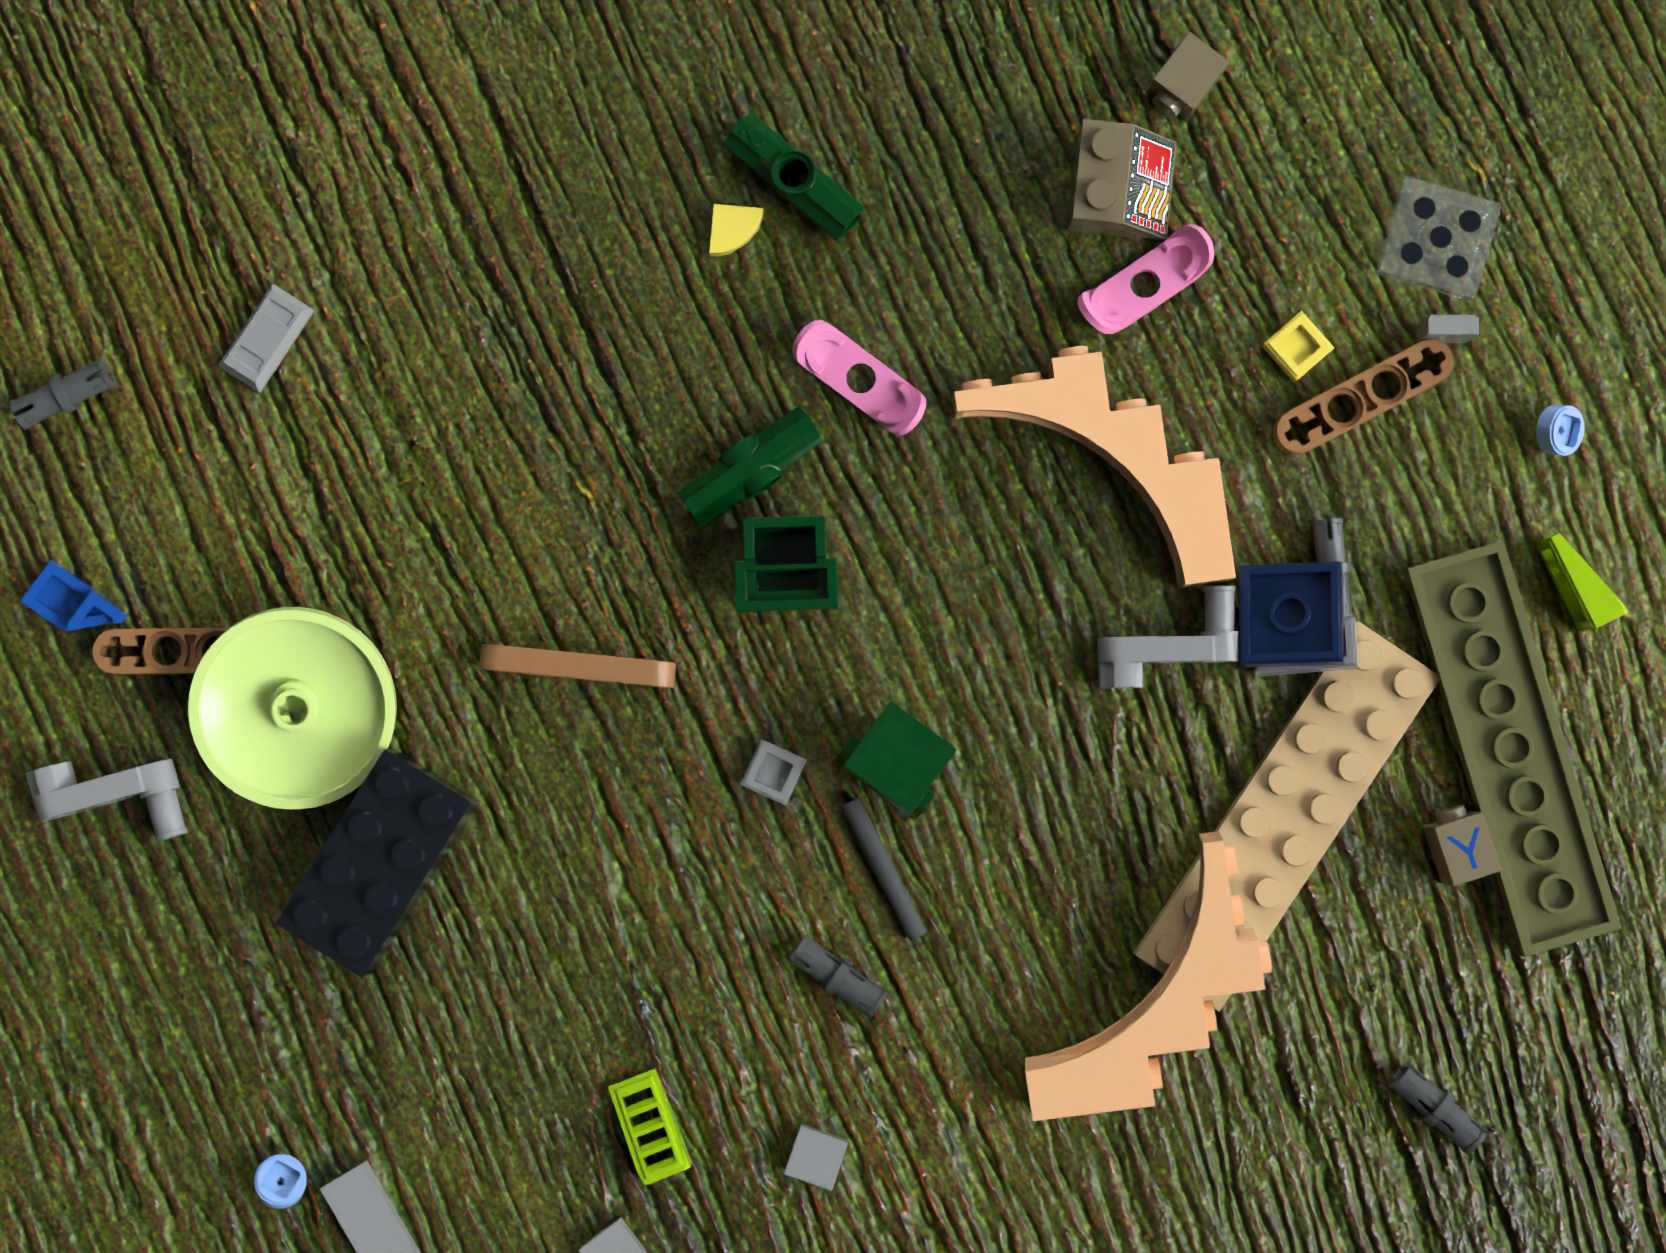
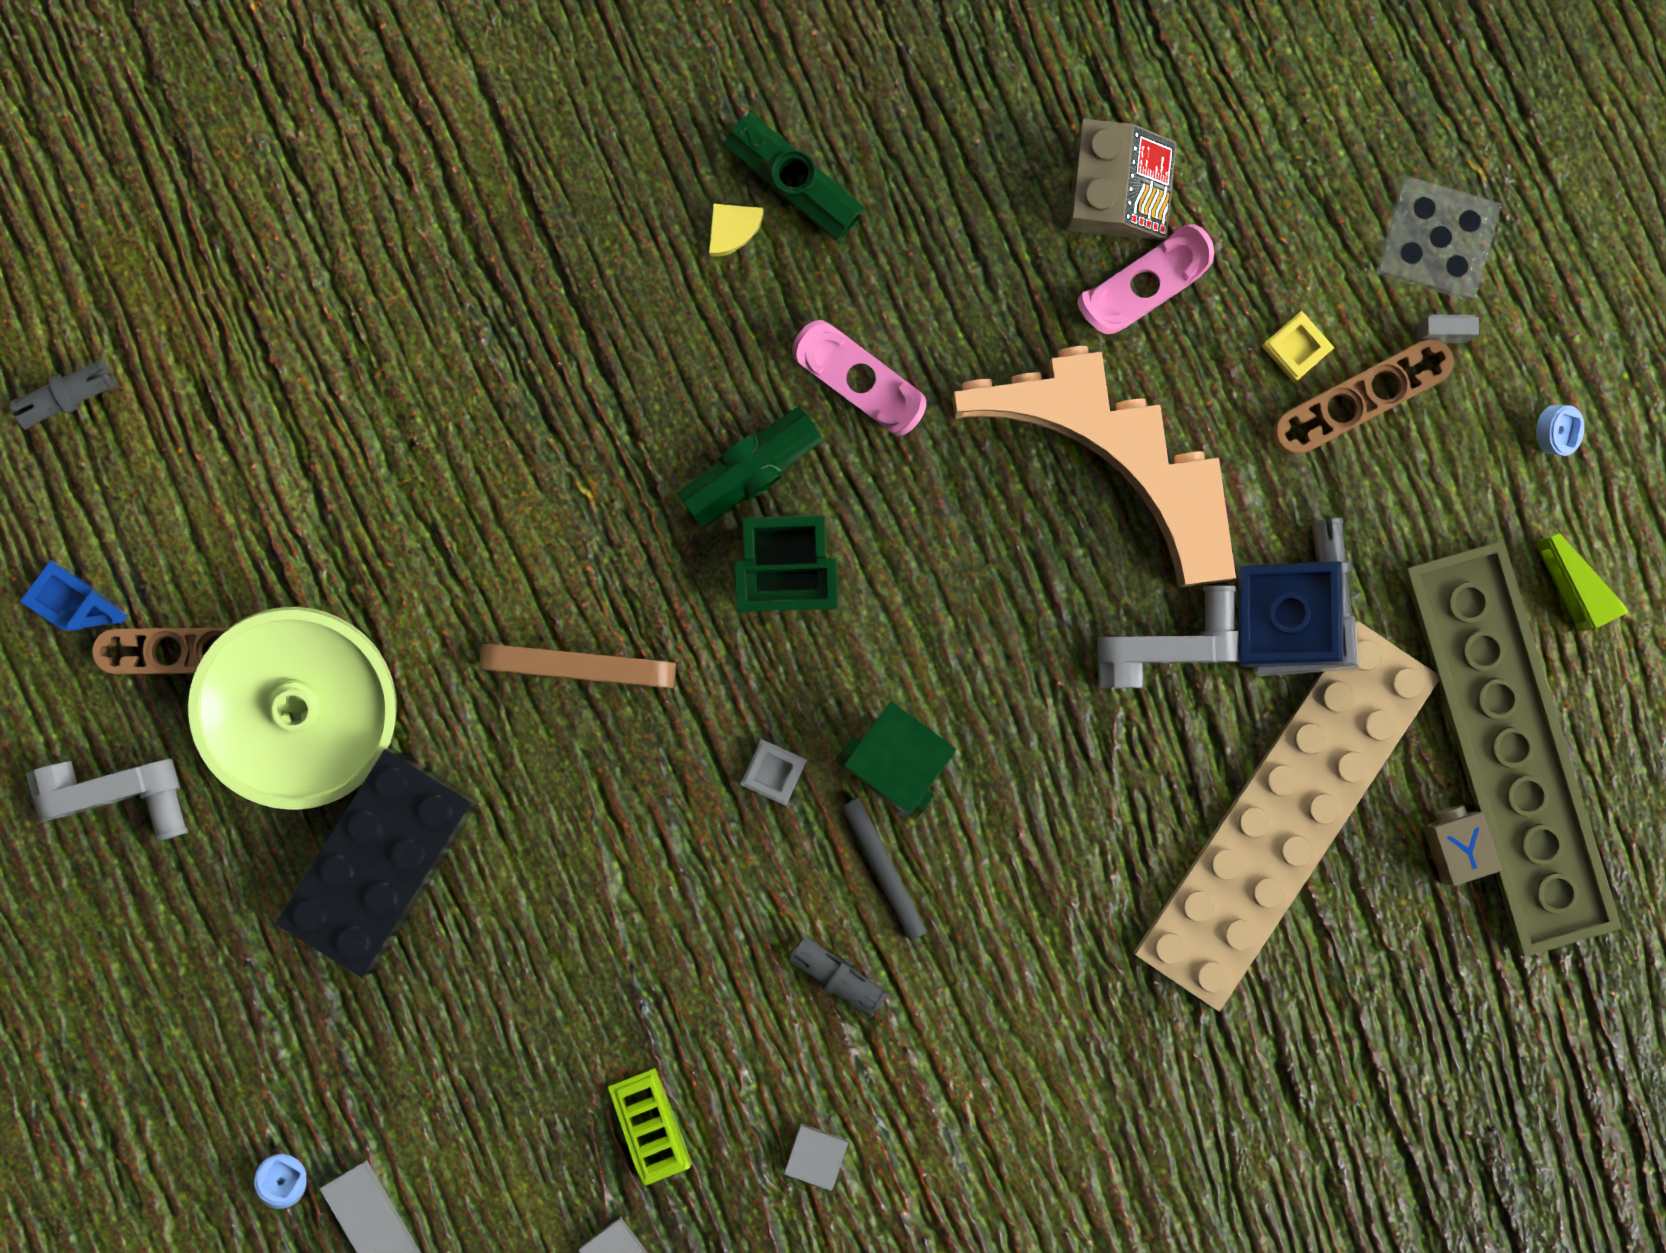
light grey tile [218,283,315,393] -> none
light nougat arch [1025,831,1272,1121] -> none
dark tan brick [1148,32,1230,122] -> none
dark grey pin [1388,1062,1488,1154] -> none

